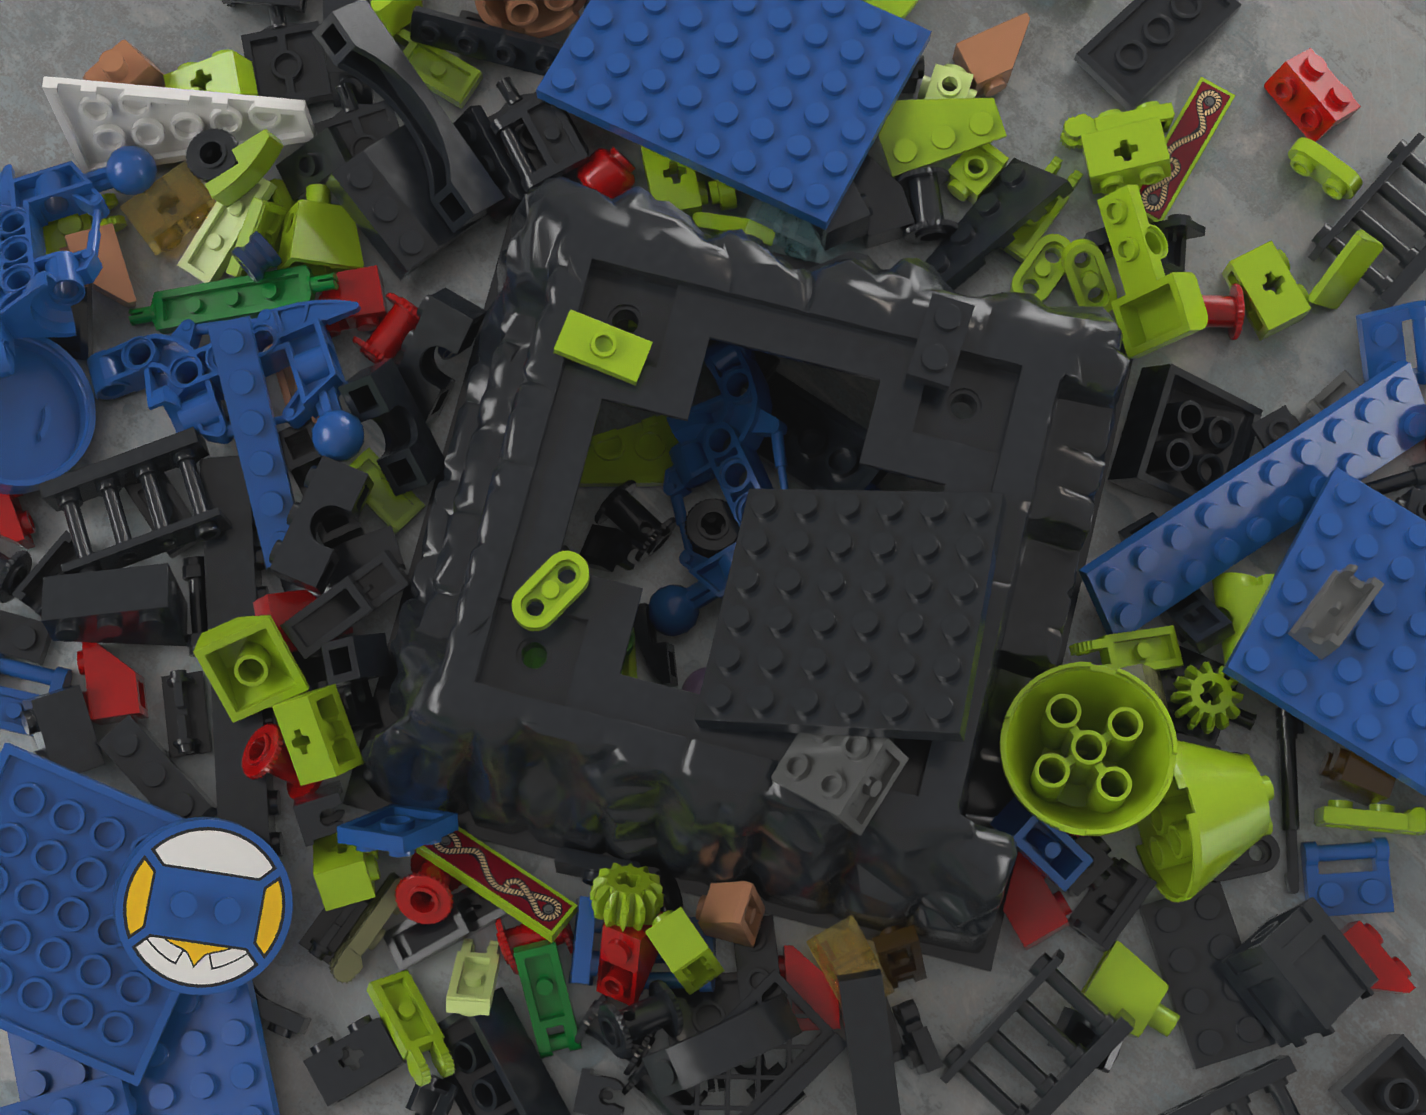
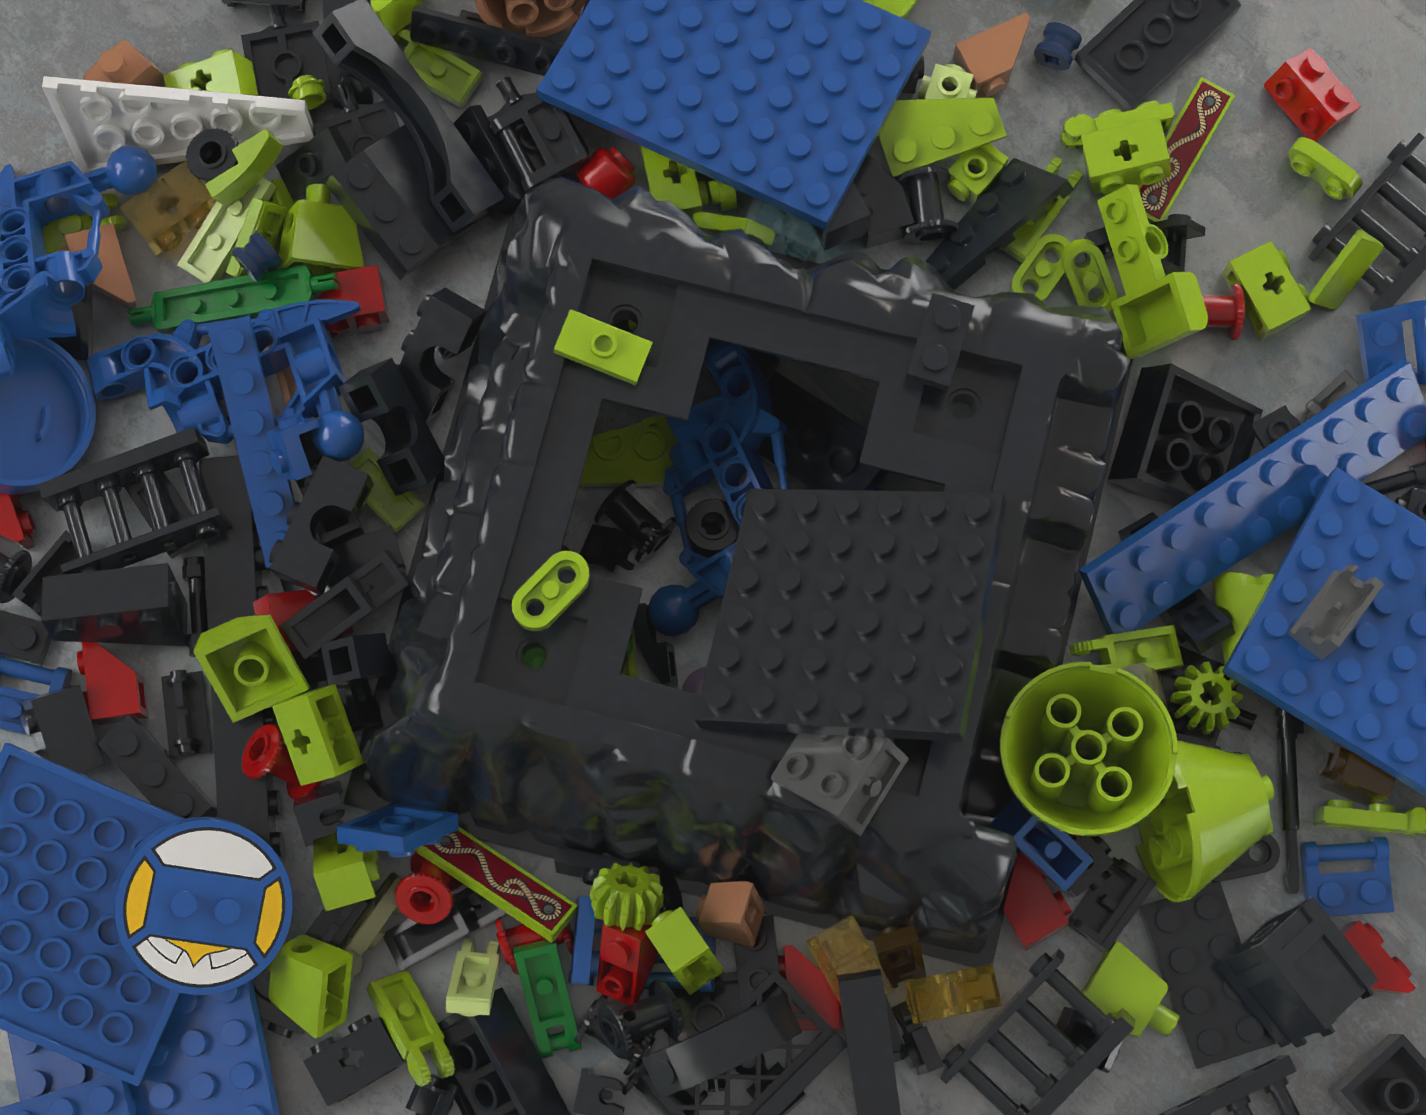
red hose [352,292,420,364] -> none
none -> lime torso [265,935,353,1039]
none -> blue bracket [267,413,320,480]
none -> lime plate [288,75,327,110]
none -> clear yellow brick [904,964,1002,1024]
none -> dark blue wheel [1034,22,1082,70]

